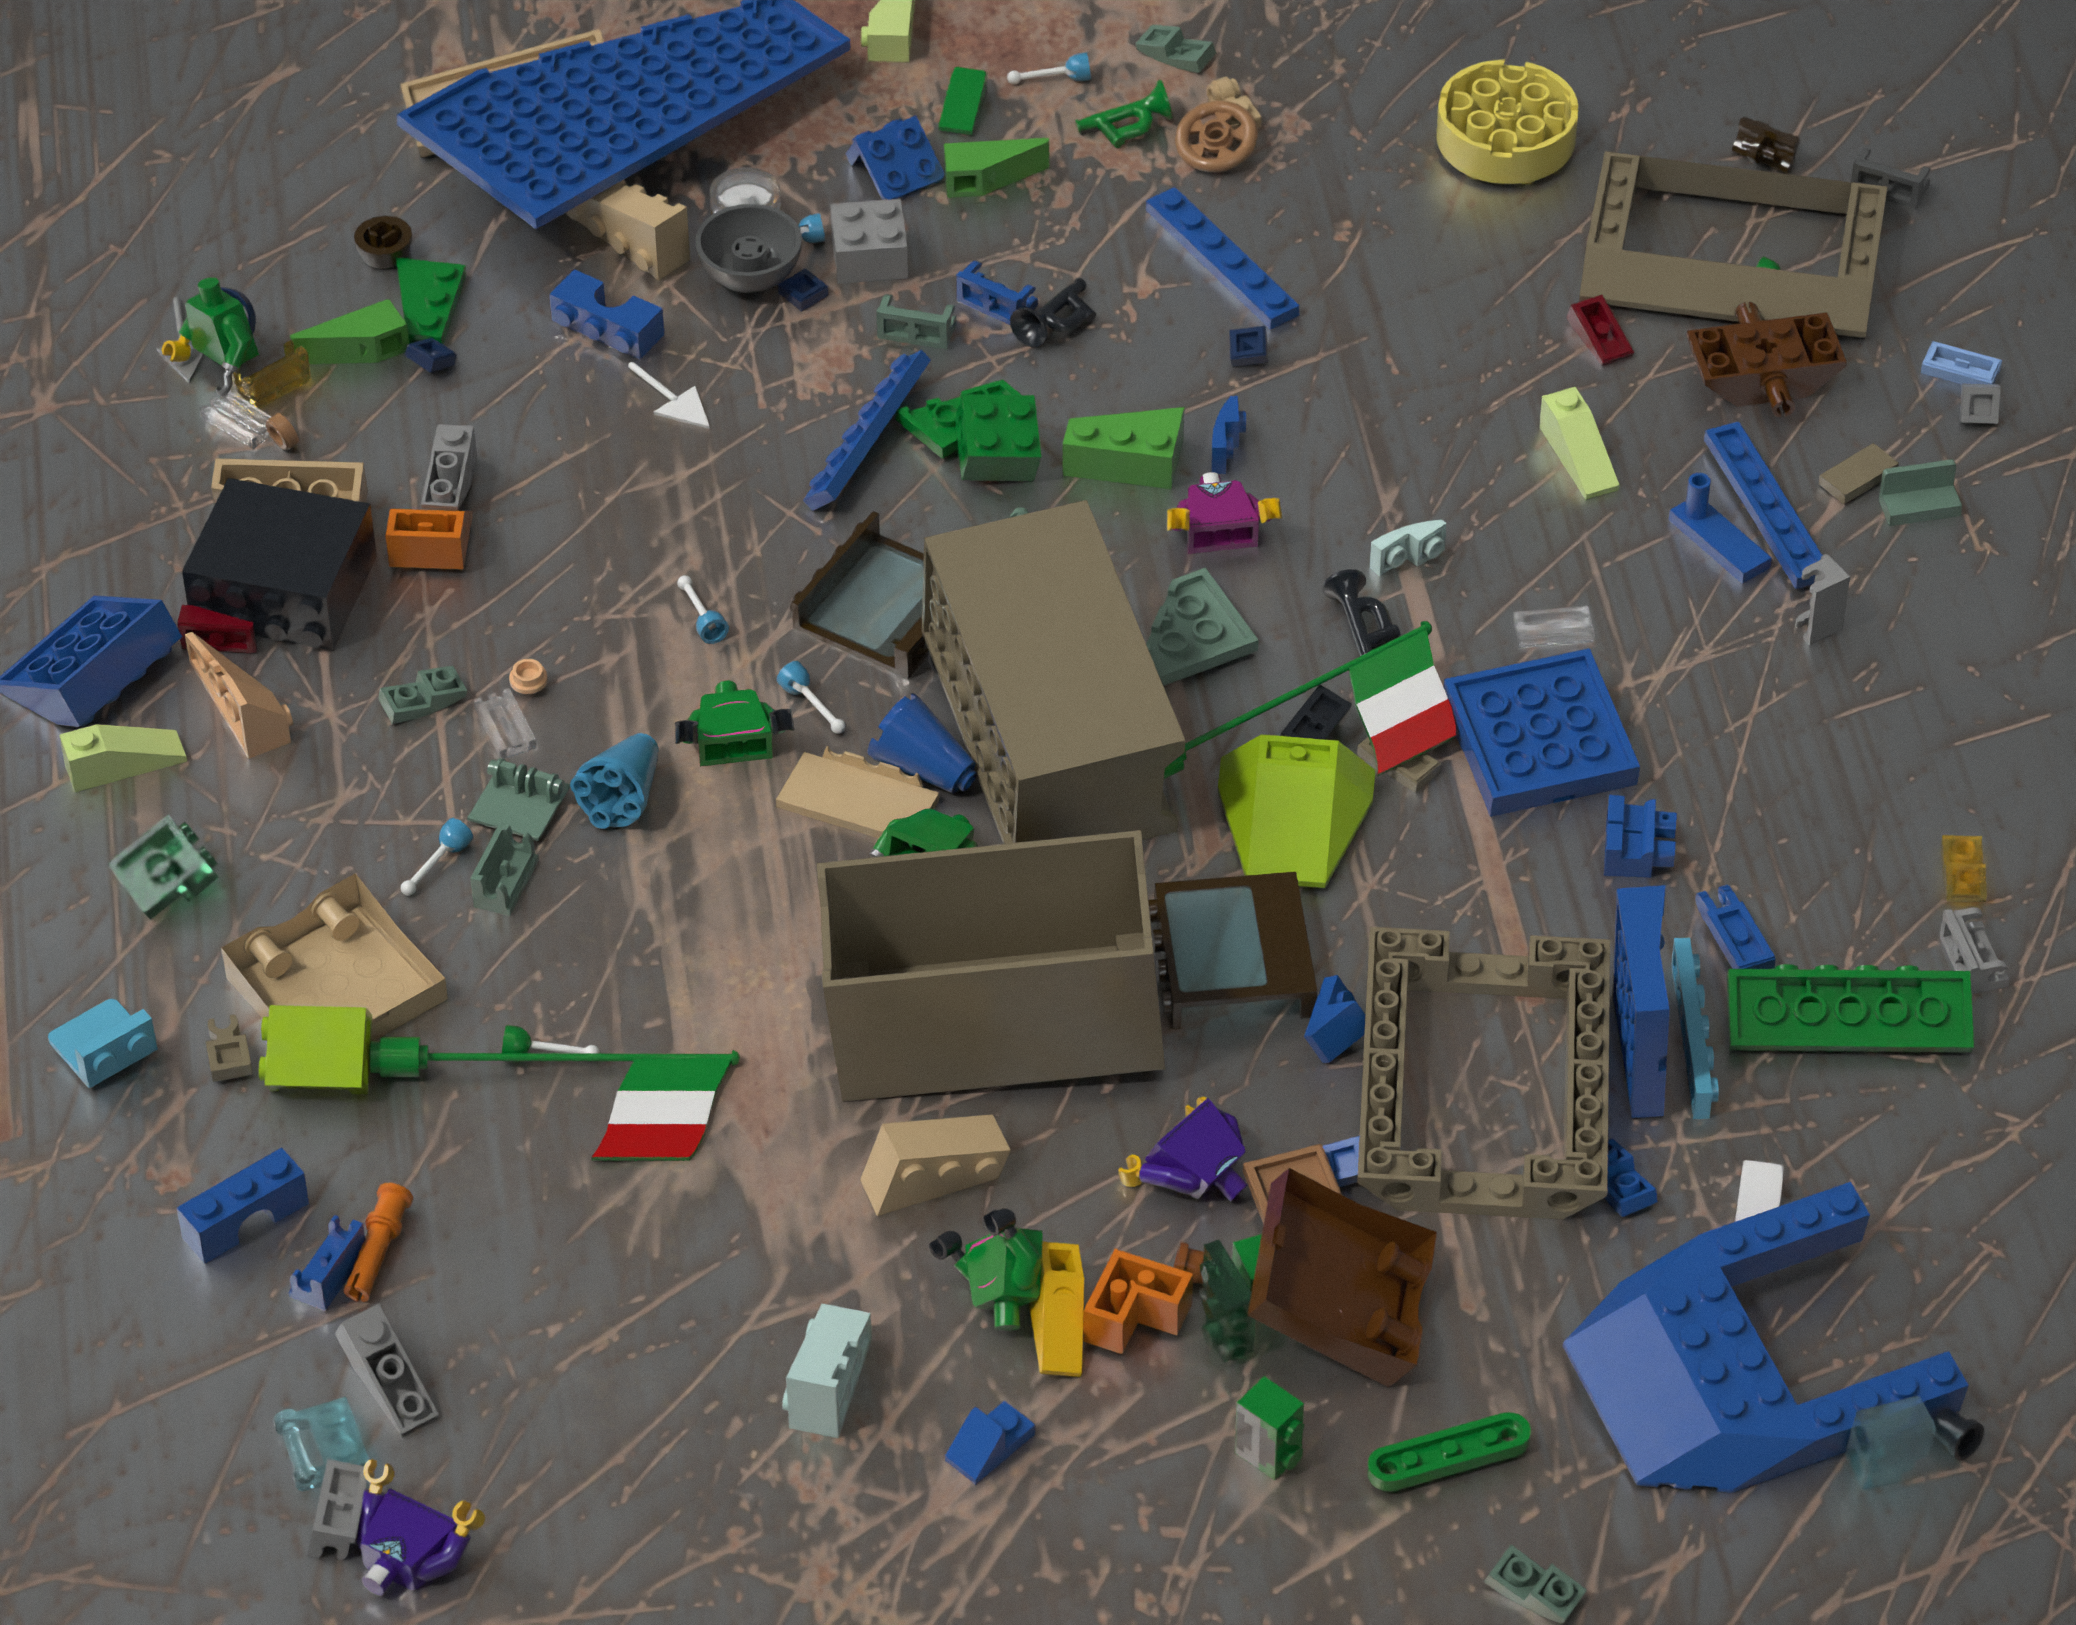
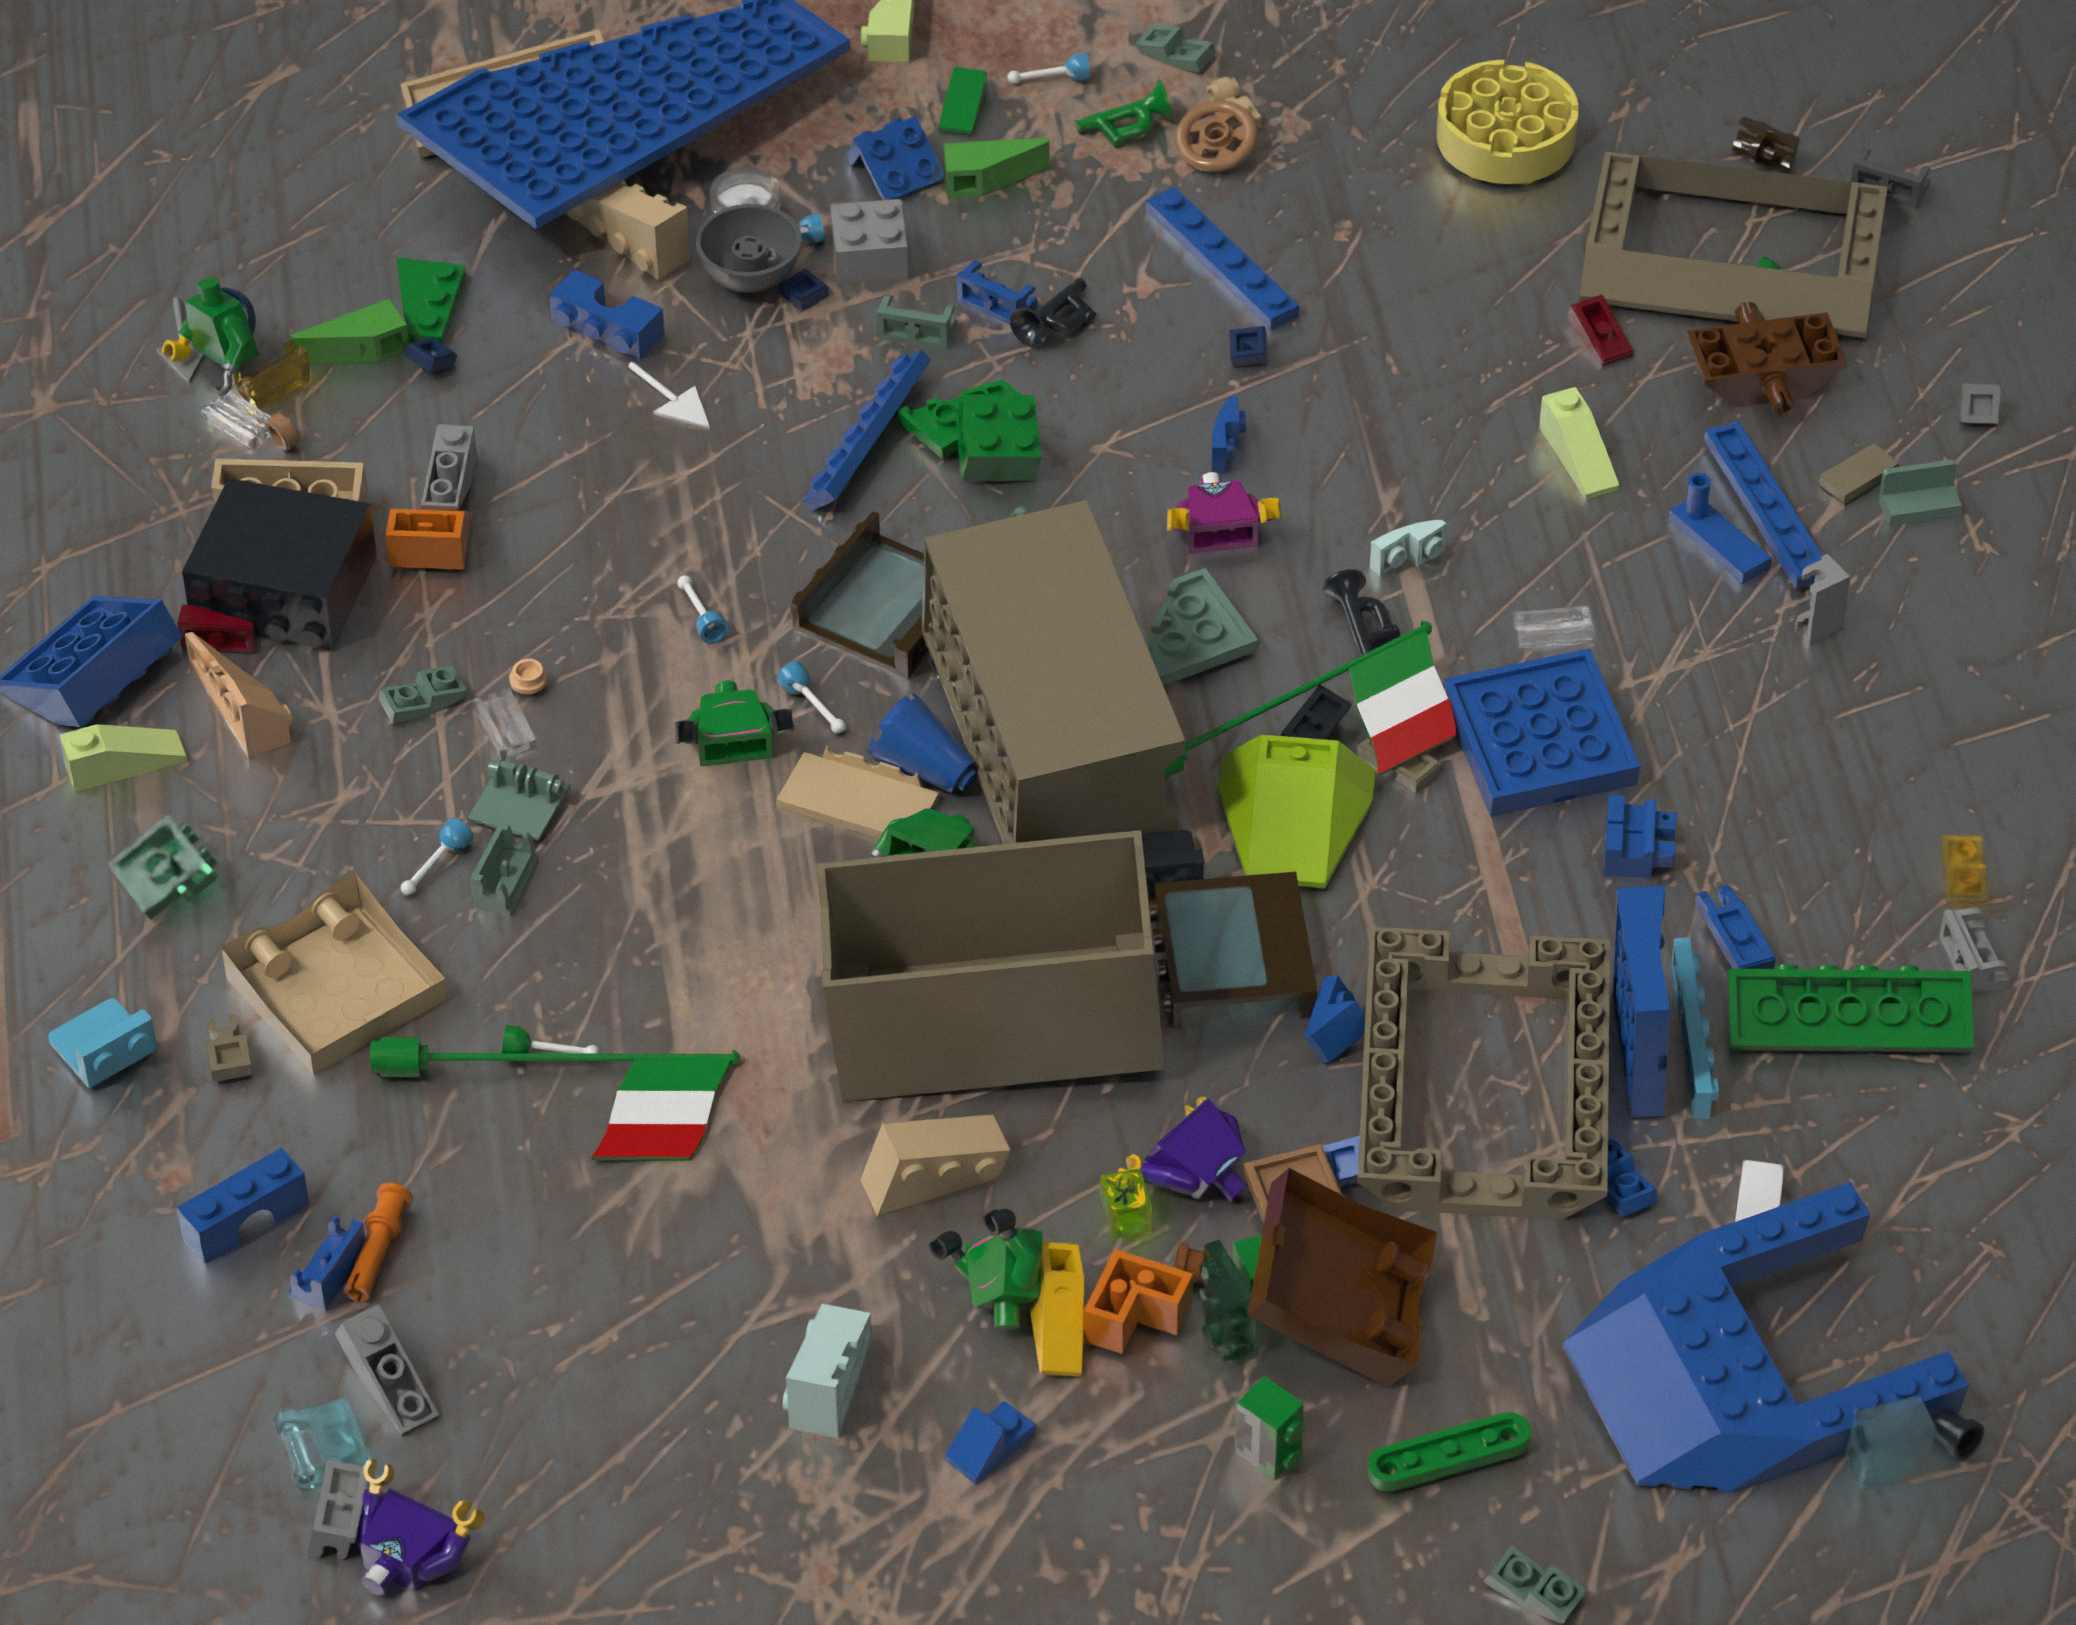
lime panel [259,1005,372,1095] -> none
dark brown piece [354,215,413,269] -> none
dark azure cone [570,733,659,829] -> none
bright green wedge [1063,407,1184,489] -> none
light blue tile [1921,341,2002,385] -> none
none -> clear neon green brick [1100,1168,1152,1239]
none -> black bracket [1142,830,1204,898]

